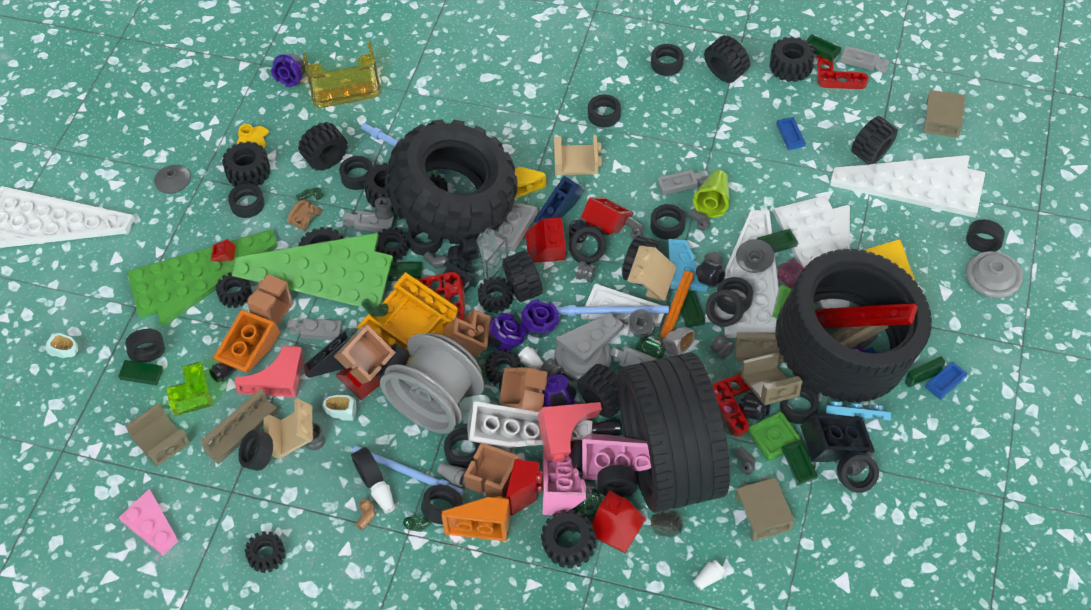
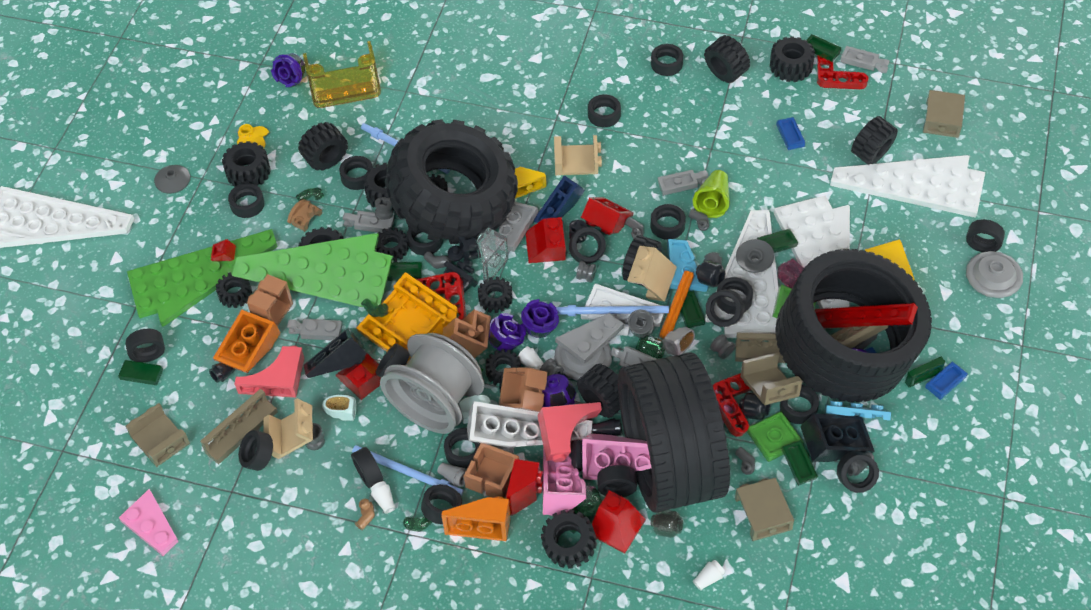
light aqua rock [45,333,78,358] -> none
clear neon green brick [166,361,214,417] -> none
black tyre [245,531,285,573] -> none
nougat piece [334,324,396,384] -> none
black tyre [502,250,543,303] -> none

